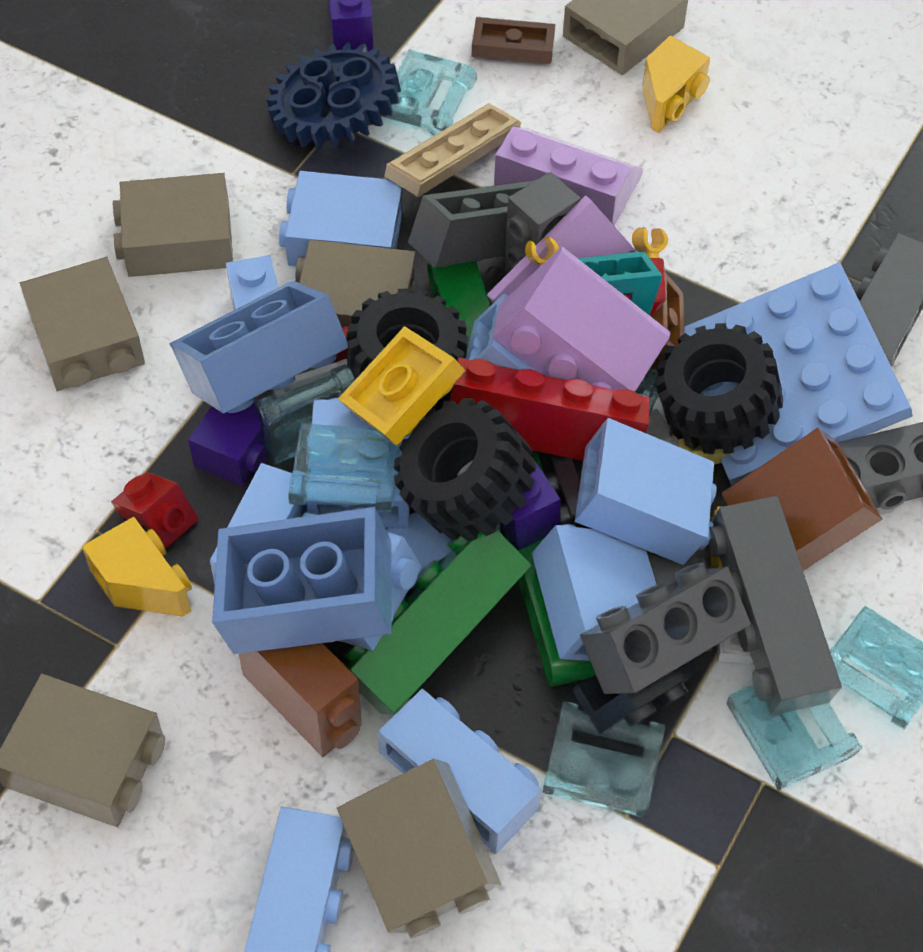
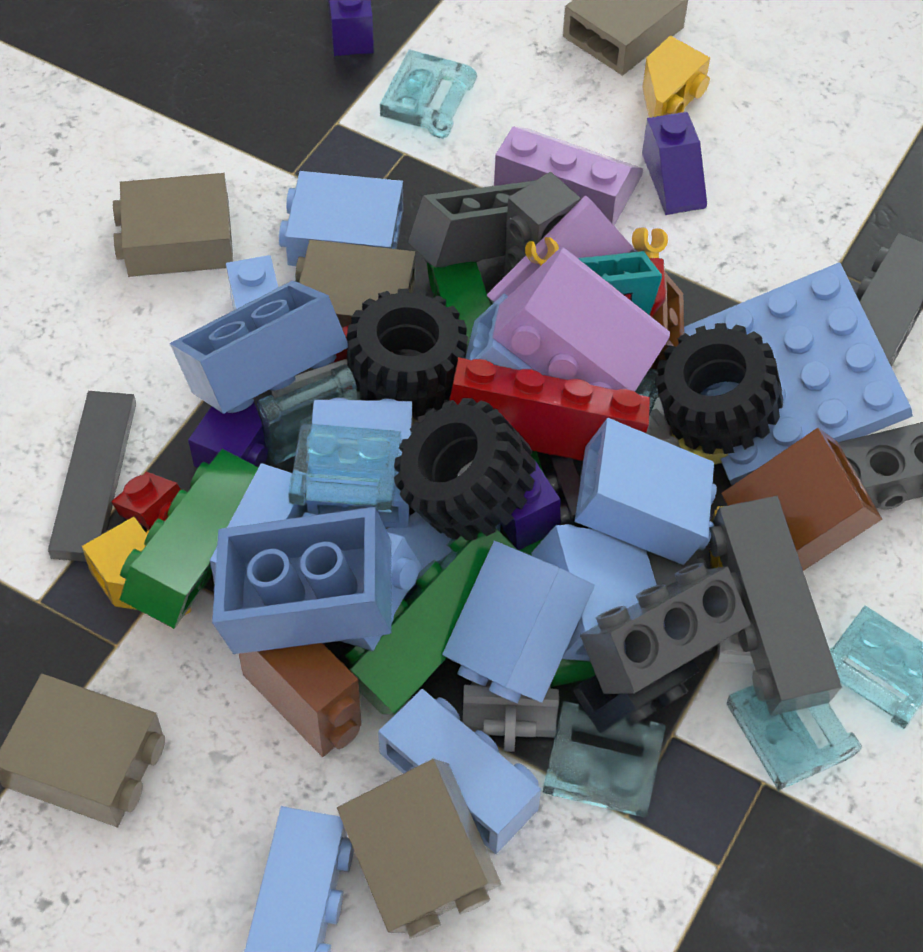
dark tan brick [19,256,145,391] -> none
dark blue gear [266,42,401,149] -> none
yellow plate [338,326,466,446] -> none
tan tile [384,103,521,197] -> none
reddish brown plate [471,17,556,64] -> none
none -> dark grey tile [48,391,136,562]
none -> green brick [119,449,258,629]
none -> light blue brick [442,541,595,703]
none -> light grey hips [463,679,559,752]
none -> dark purple slope [642,112,707,215]

